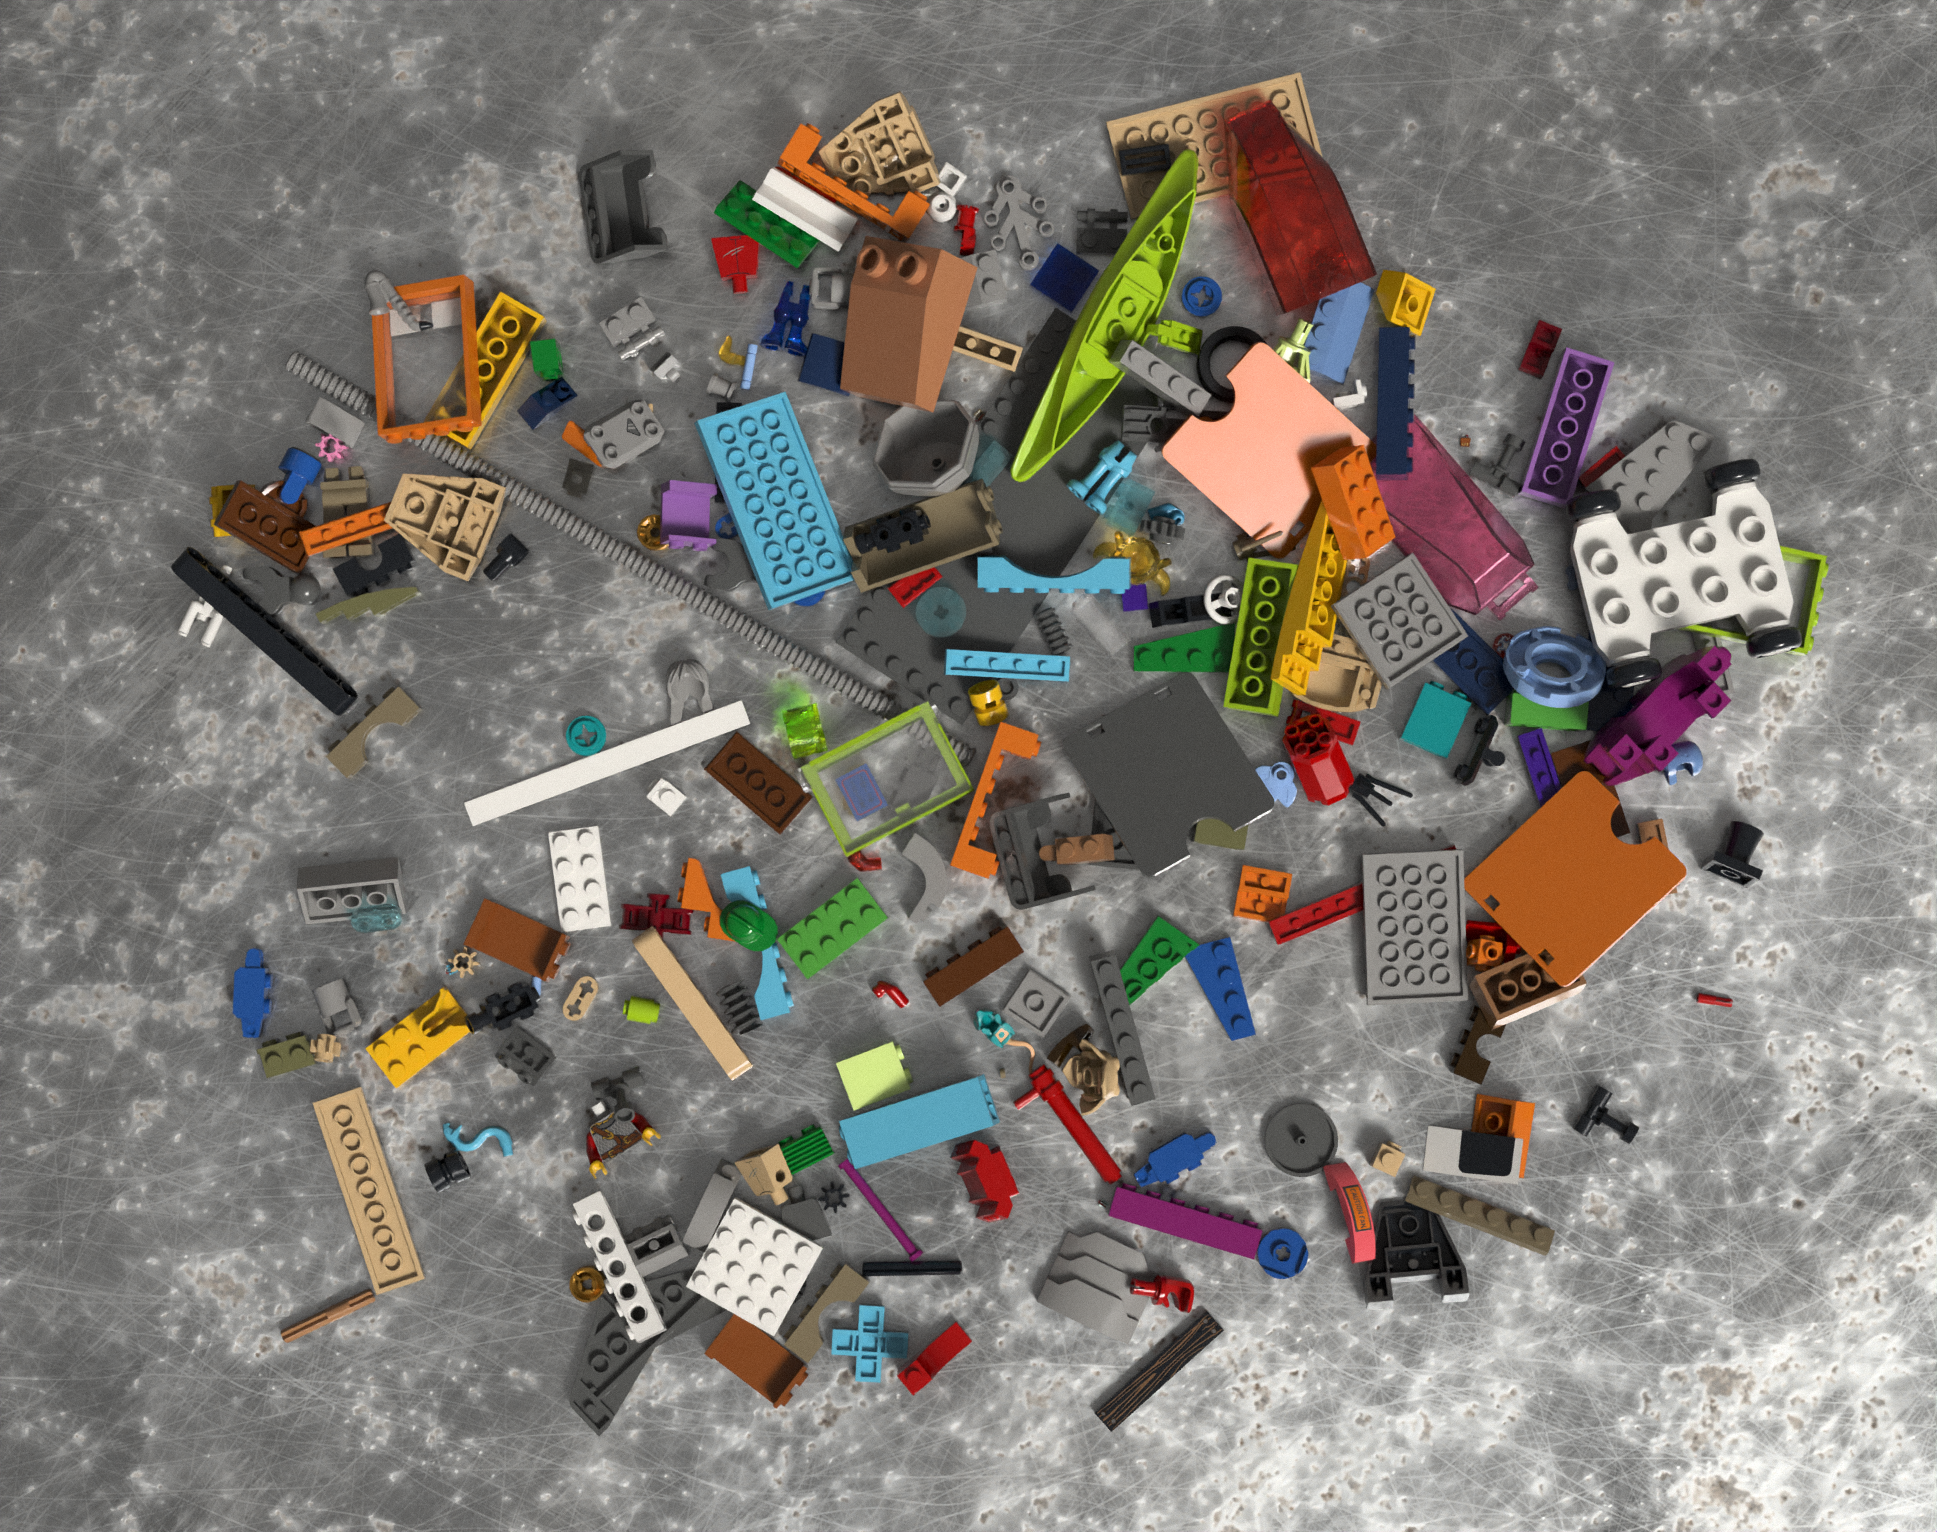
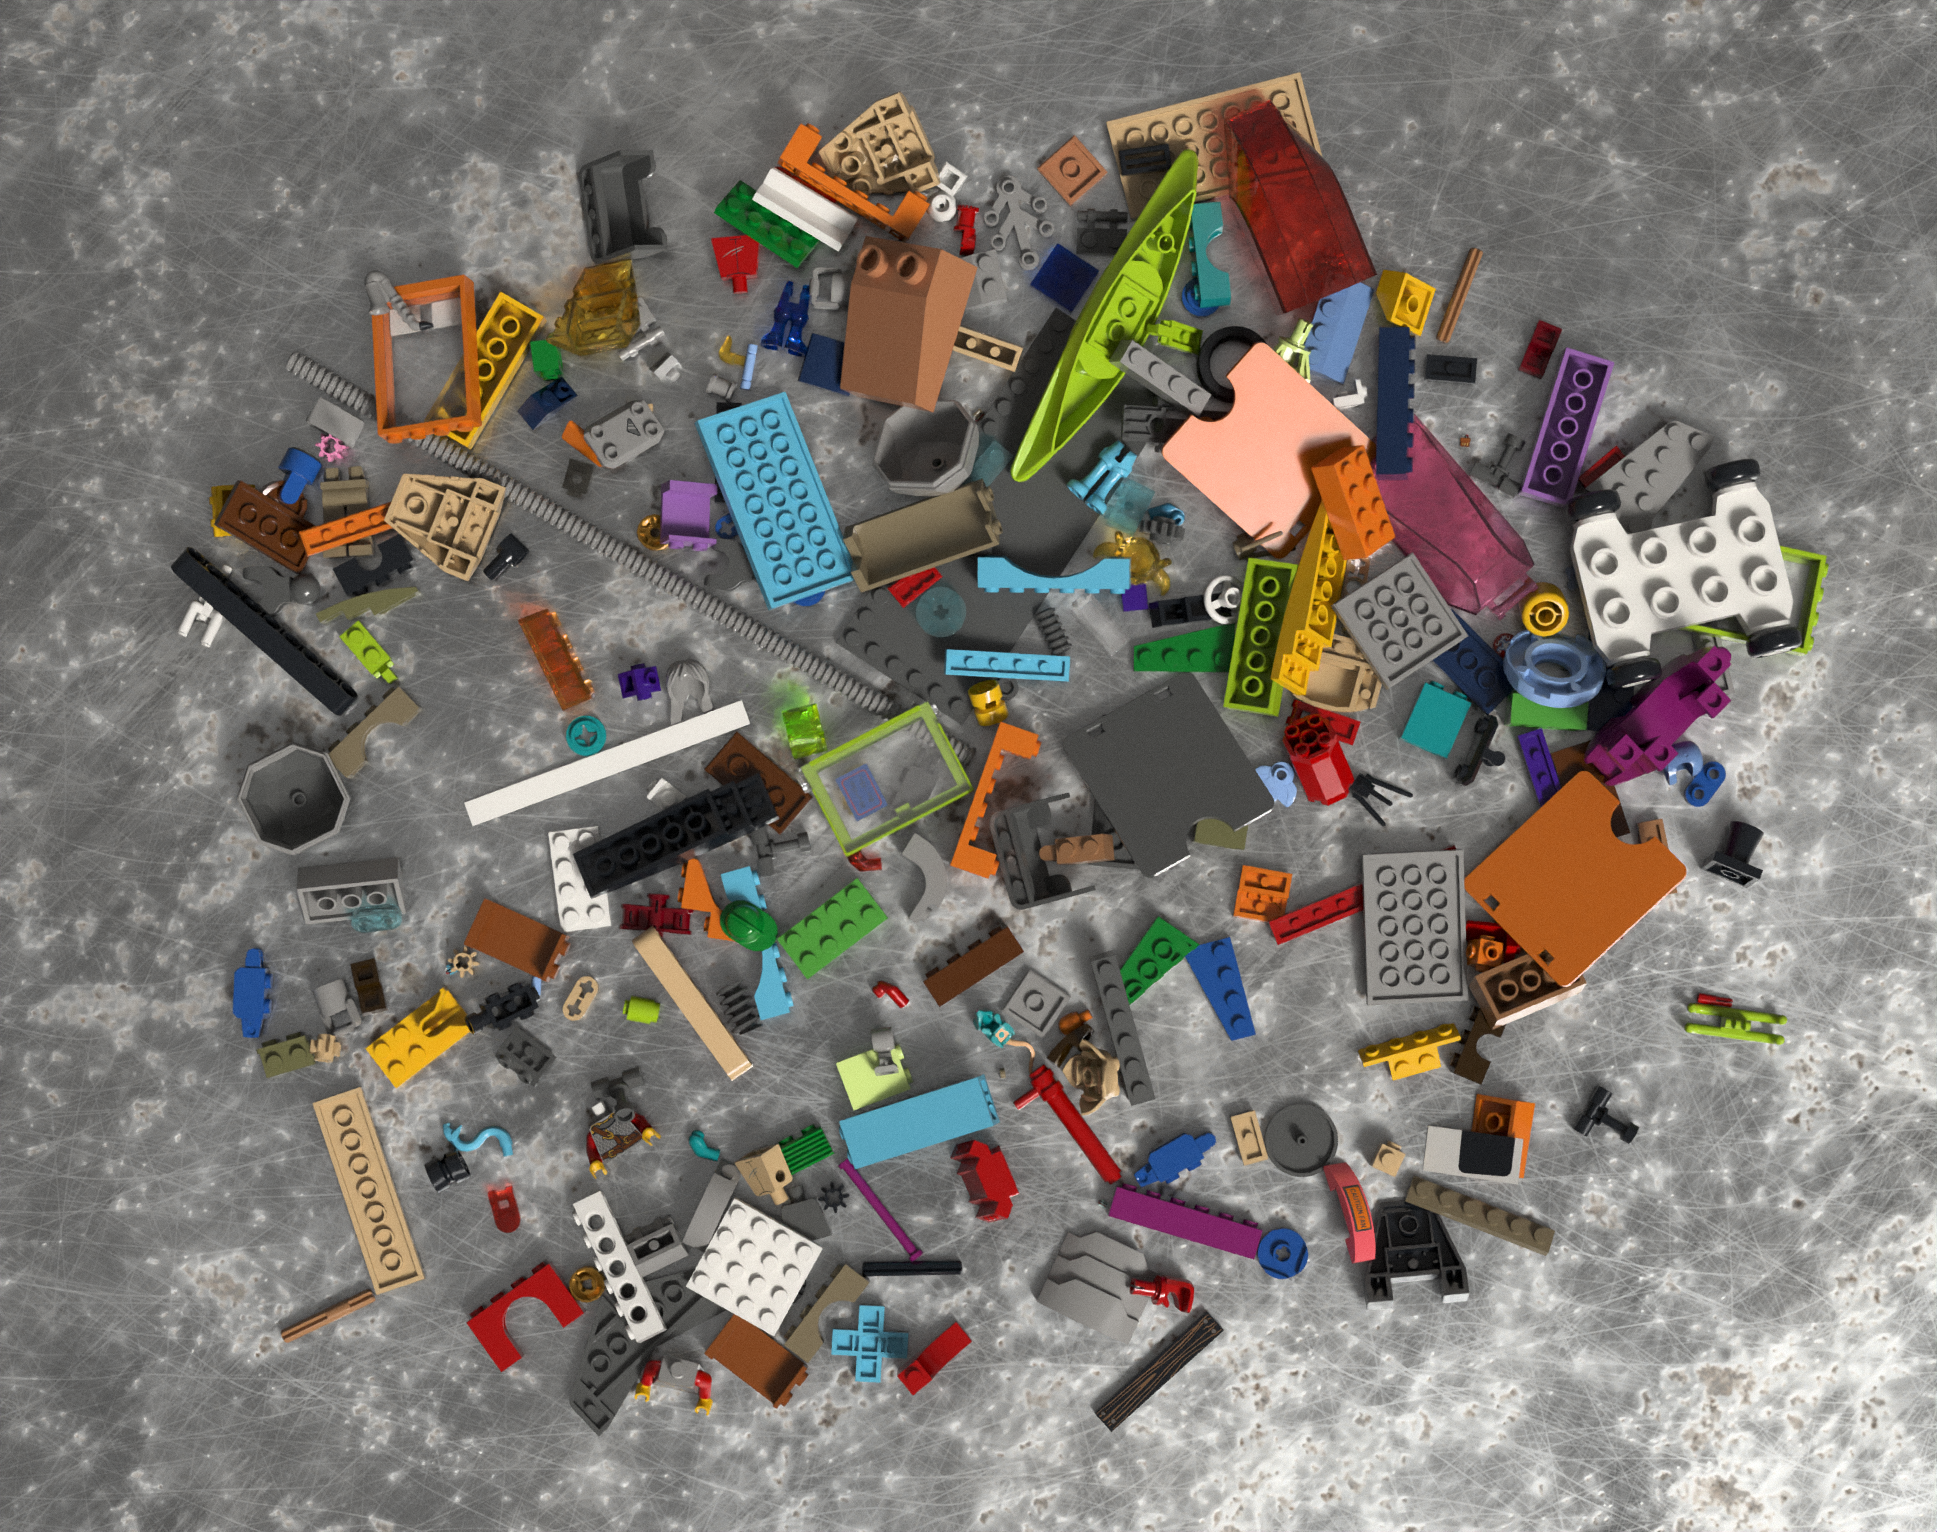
black brick [855,507,931,554] -> none
none -> dark grey rock [237,742,351,856]
none -> lime hinge [339,620,398,684]
none -> dark brown slope [350,958,388,1016]
none -> red arch [466,1261,586,1372]
none -> clear red plate [488,1185,521,1233]
none -> clear orange slope [518,608,595,713]
none -> clear yellow wedge [546,258,641,357]
none -> black slope [573,773,780,899]
none -> dark purple brick [618,663,661,701]
none -> torso [634,1356,713,1416]
none -> teal arm [688,1130,721,1162]
none -> dark grey bar [751,826,811,878]
none -> light grey leg [871,1027,899,1076]
none -> nougat tile [1037,135,1108,207]
none -> orange cylinder [1058,1009,1093,1035]
none -> teal arch [1188,202,1231,308]
none -> tan plate [1230,1110,1268,1166]
none -> yellow bracket [1358,1023,1461,1081]
none -> black plate [1424,354,1477,384]
none -> medium nougat axle [1436,248,1483,343]
none -> yellow head [1518,582,1569,637]
none -> blue plate [1684,762,1726,807]
none -> lime piece [1684,1003,1787,1045]

